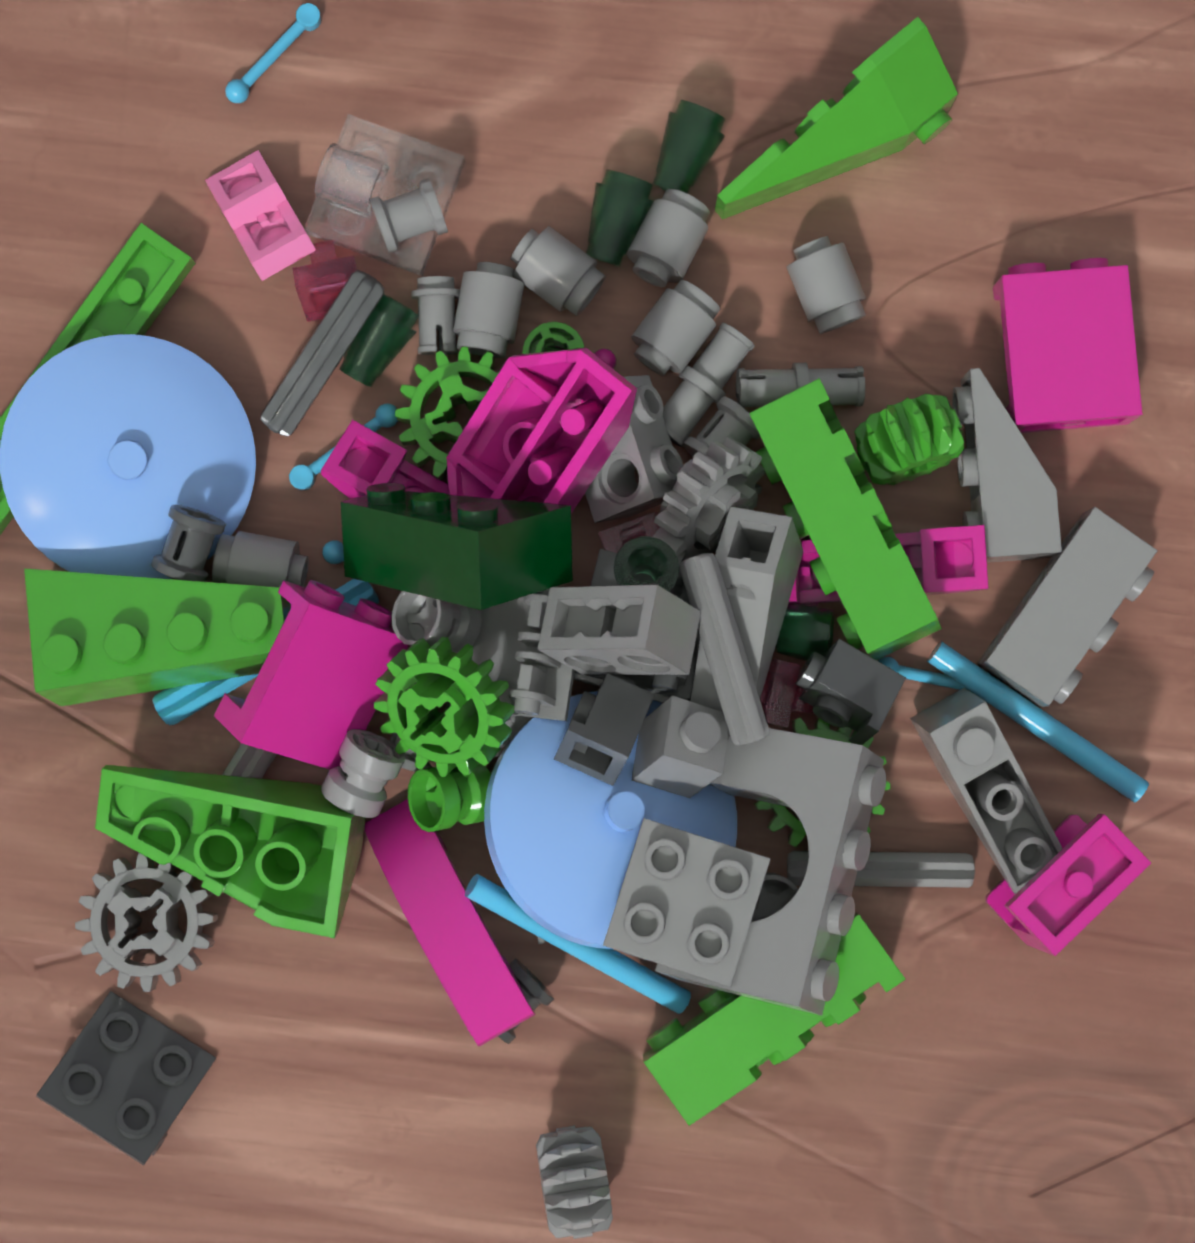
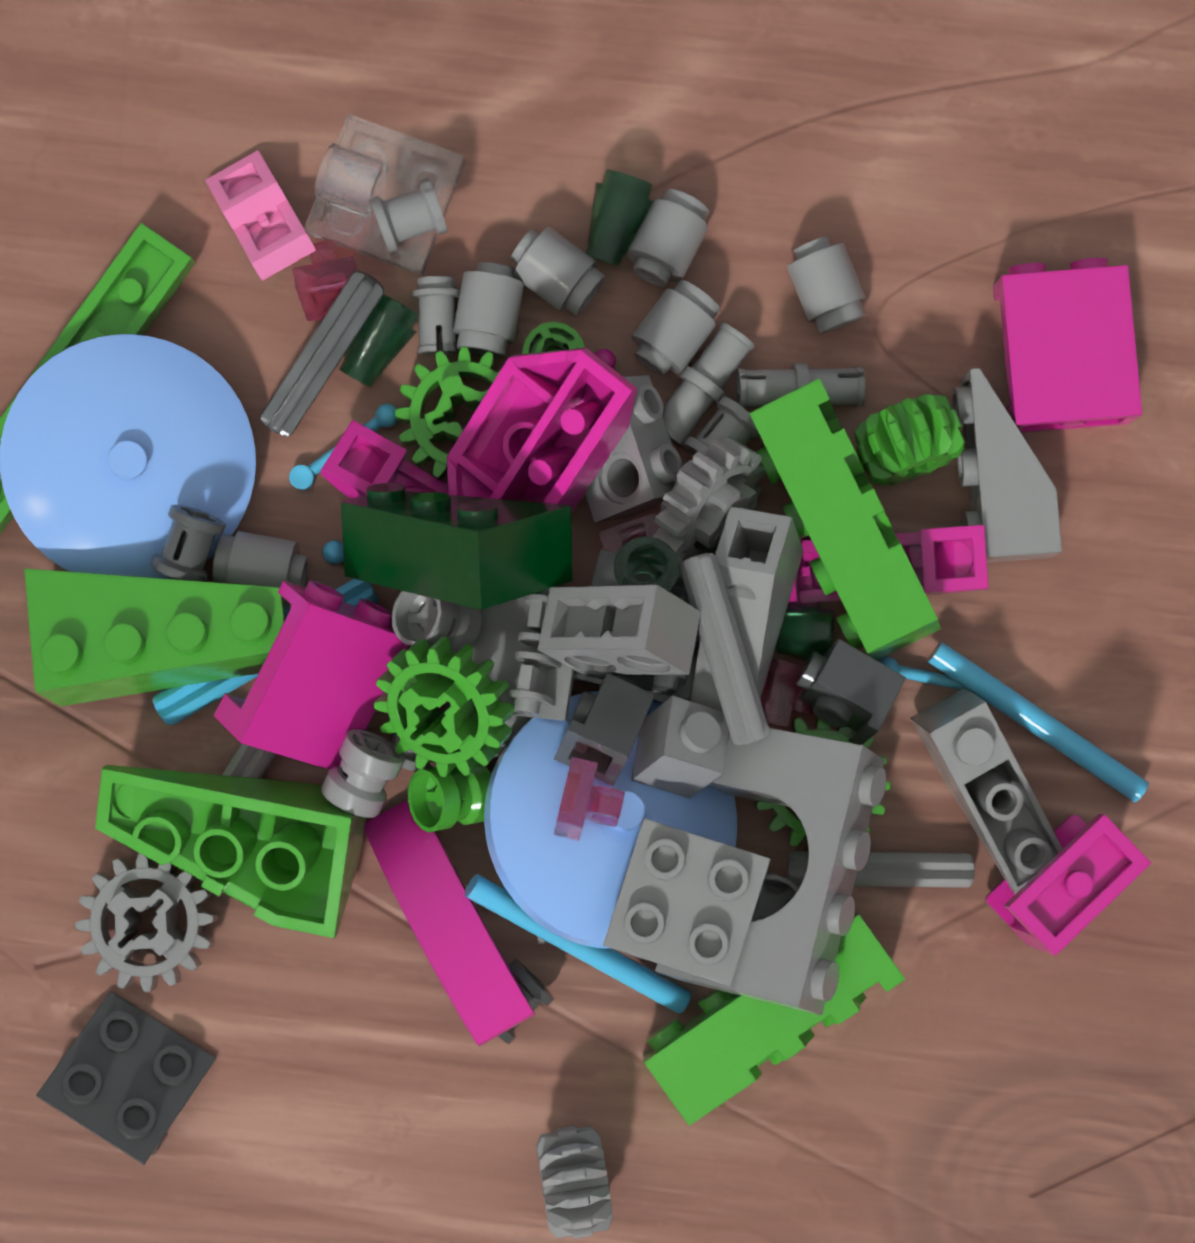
medium azure hinge [225,3,321,103] -> none
clear green cone [652,100,726,194] -> none
bright green wedge [715,17,958,220] -> none
light grey brick [976,507,1158,708] -> none
none -> clear pink tile [554,757,625,841]

